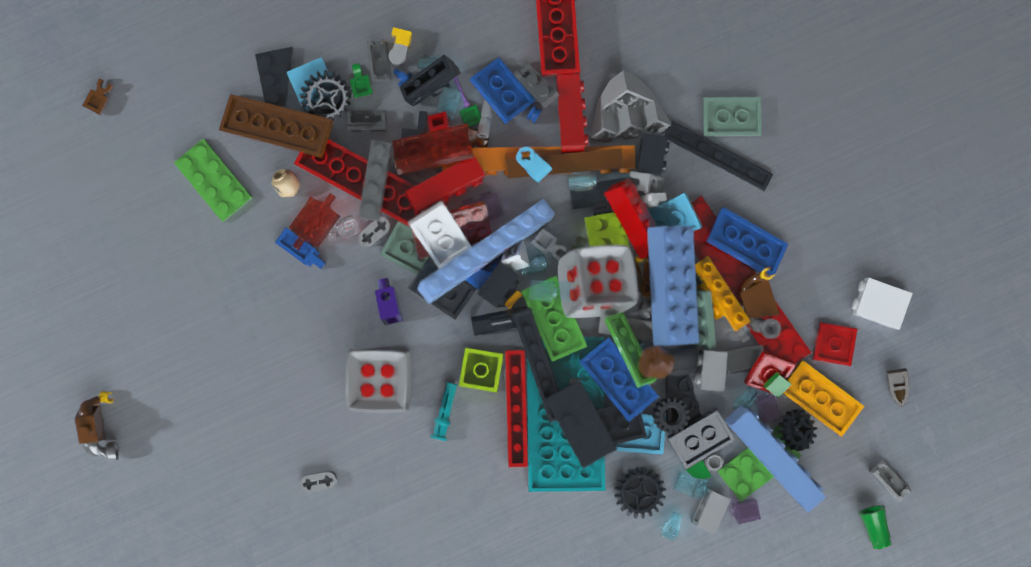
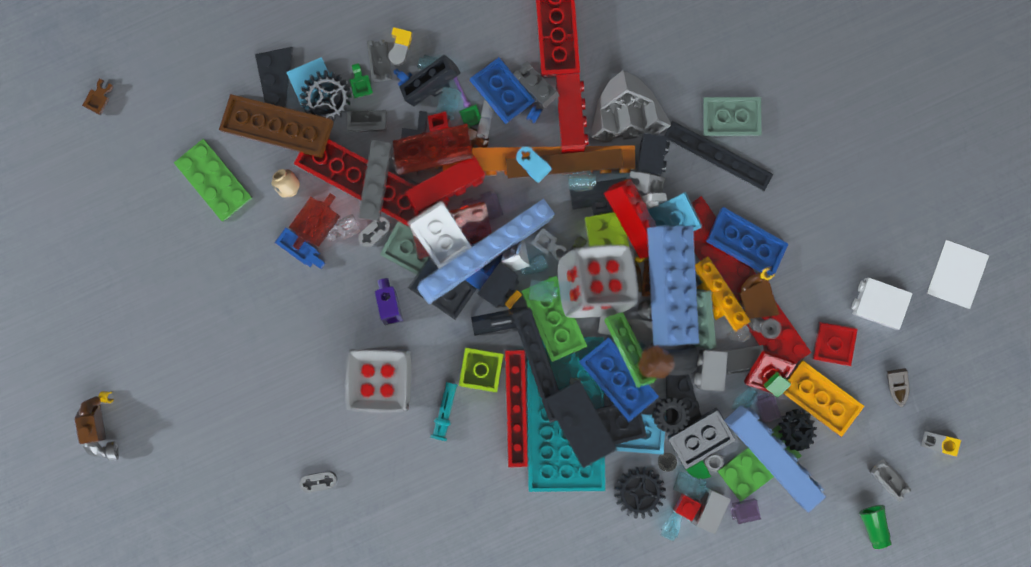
none -> clear smoke tile [657,452,677,472]
none -> red brick [673,493,701,521]
none -> leg [921,431,961,457]
none -> white sticker [927,240,989,309]

